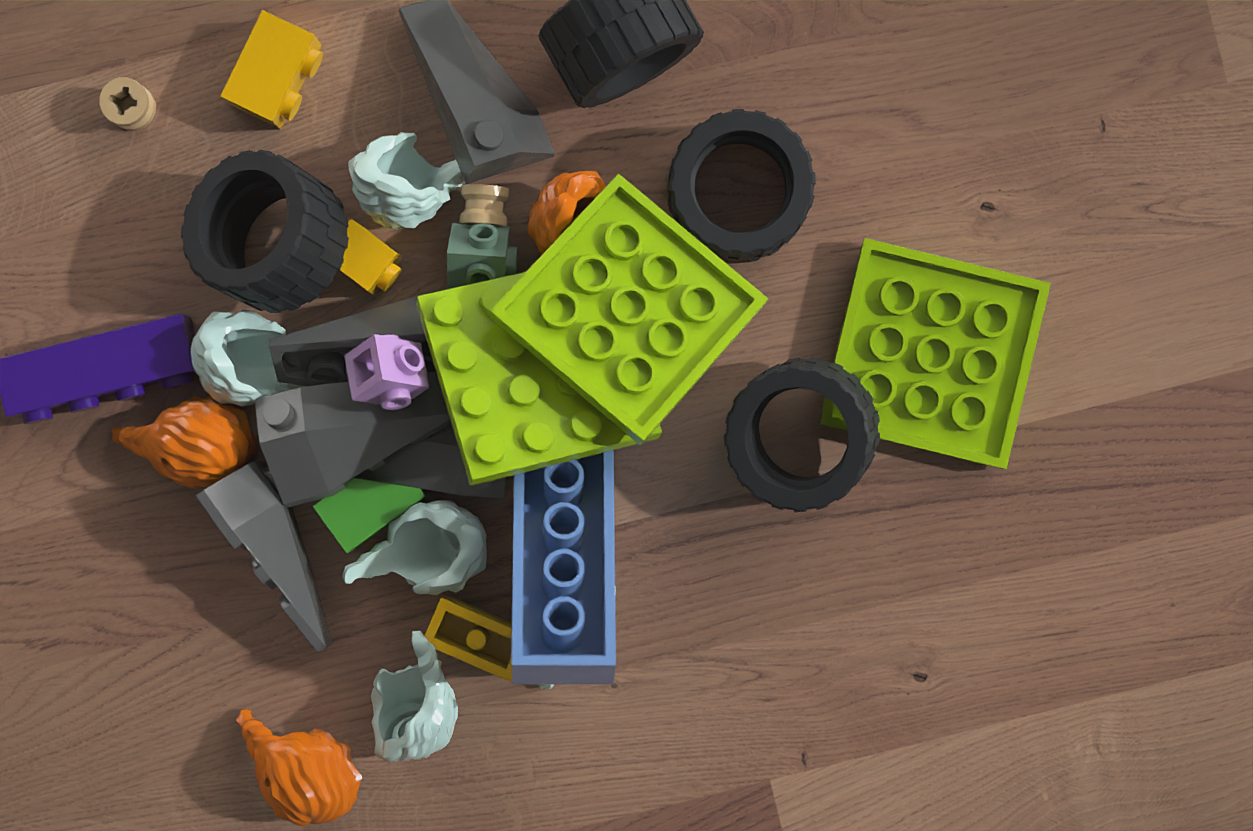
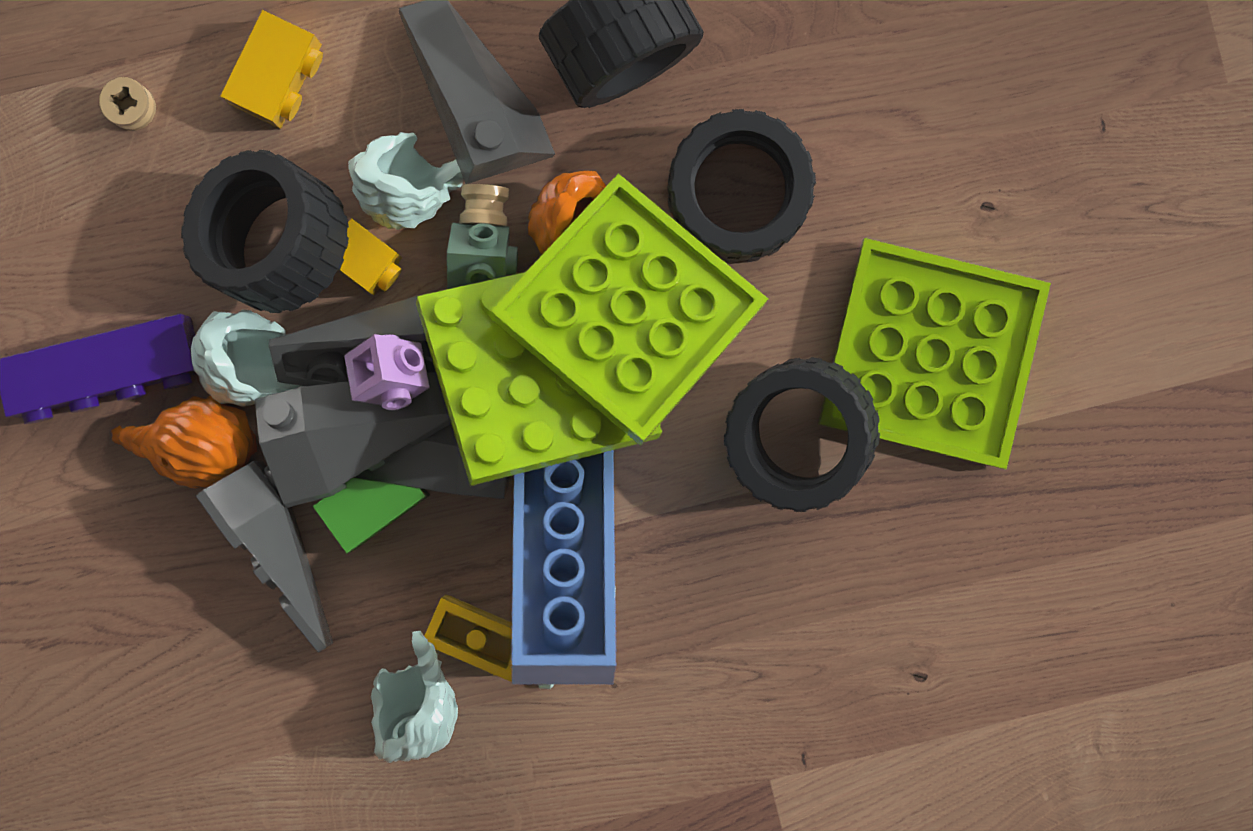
orange hair [236,709,362,826] -> none
light aqua hair [342,500,487,595] -> none

